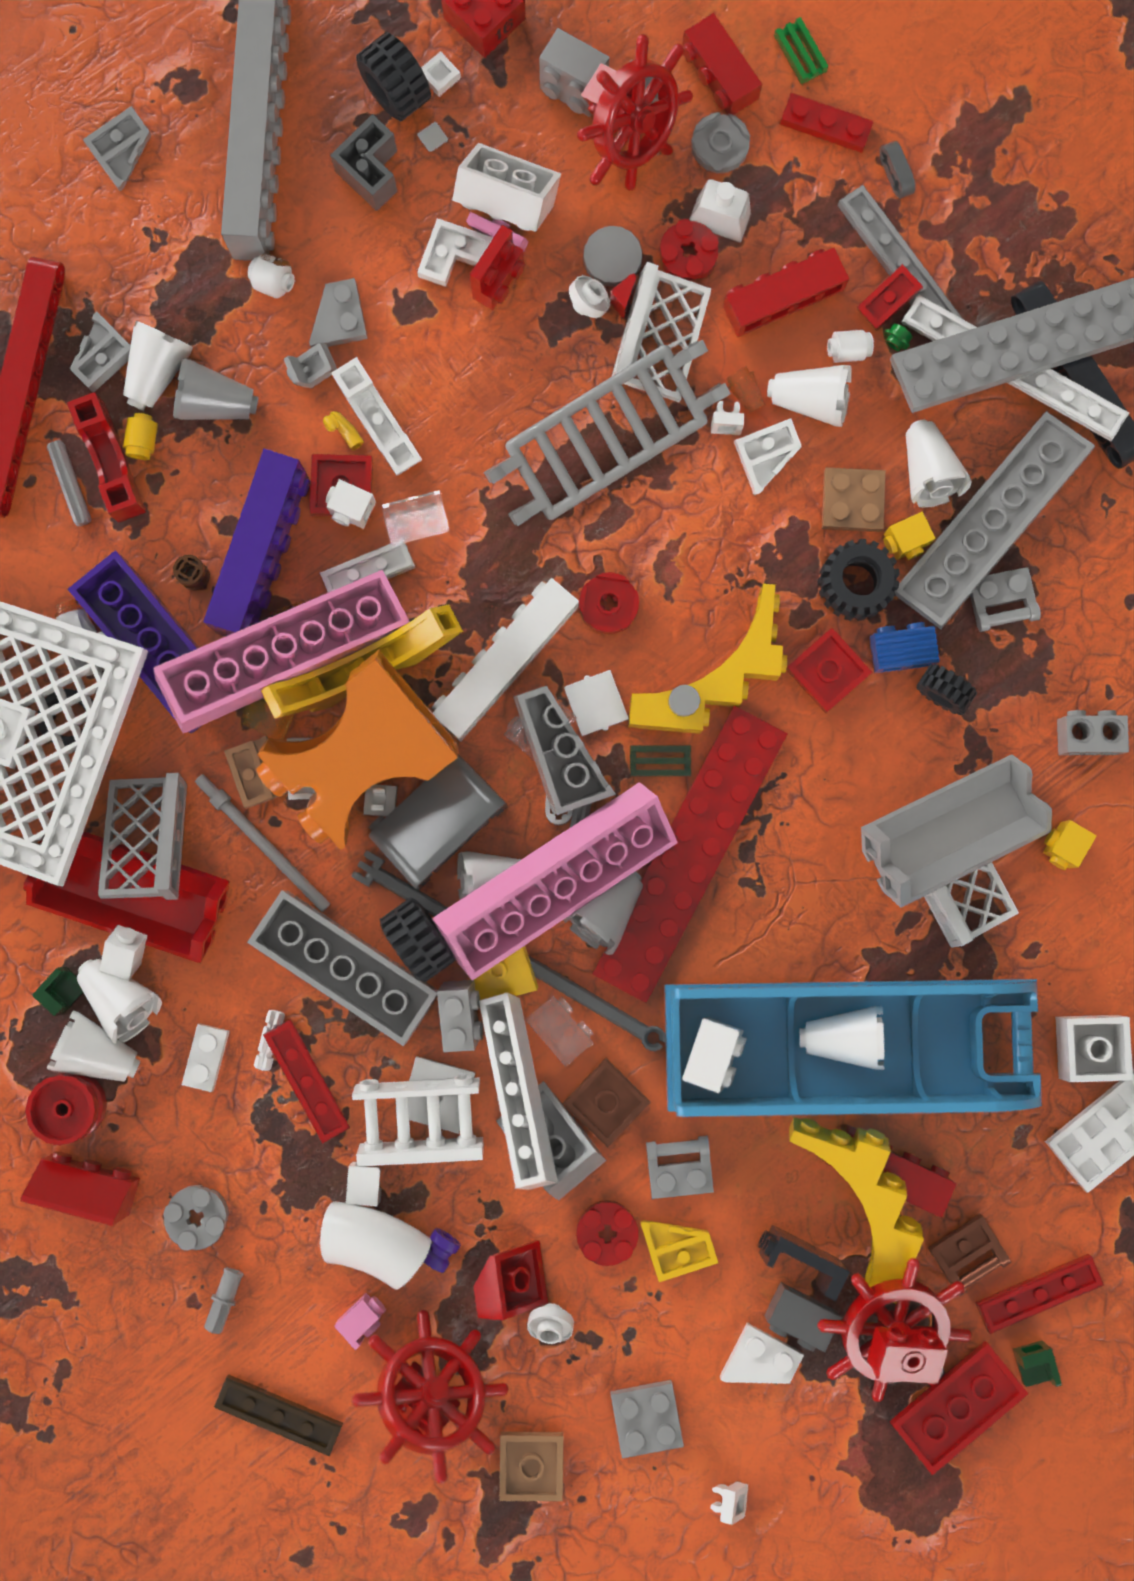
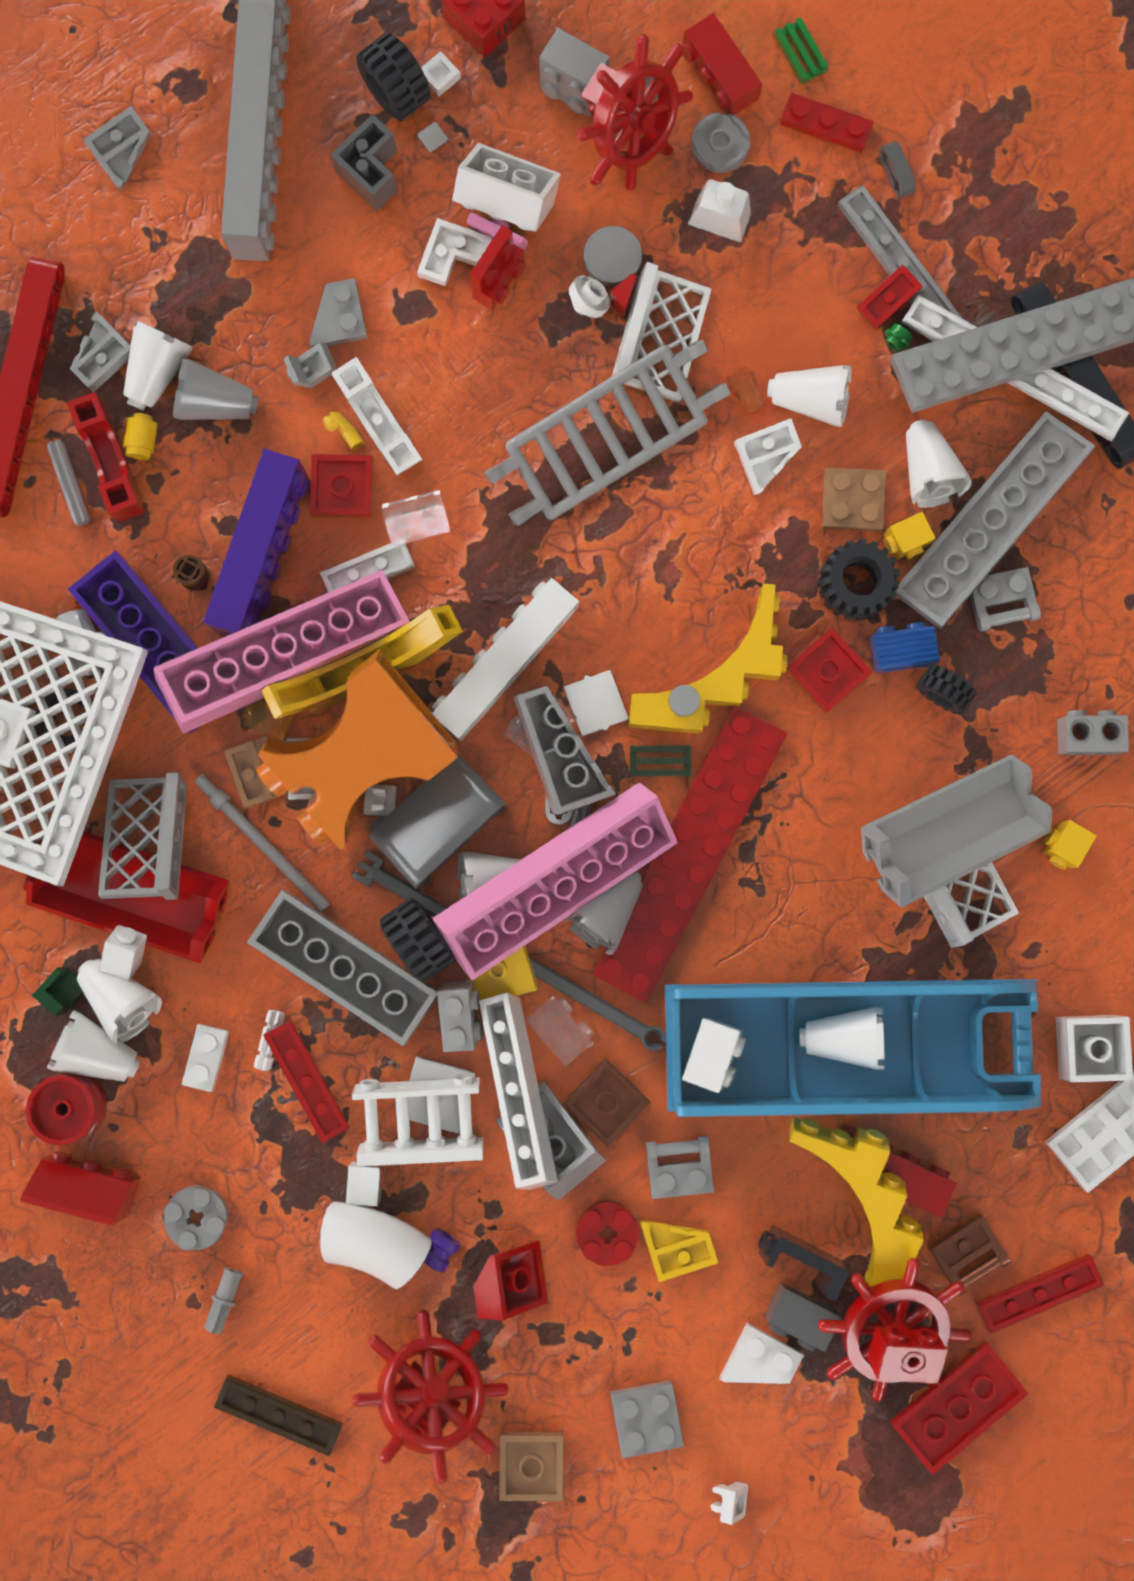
white head [248,253,295,298] -> none
white brick [325,479,376,529] -> none
bright pink brick [334,1293,386,1350] -> none
white plate [527,1303,574,1344] -> none
red plate [579,572,639,634] -> none
red plate [659,219,719,281] -> none
white tile [711,401,744,435] -> none
red brick [723,247,849,337] -> none
white brick [827,330,874,363] -> none
dark green panel [1013,1340,1062,1387] -> none

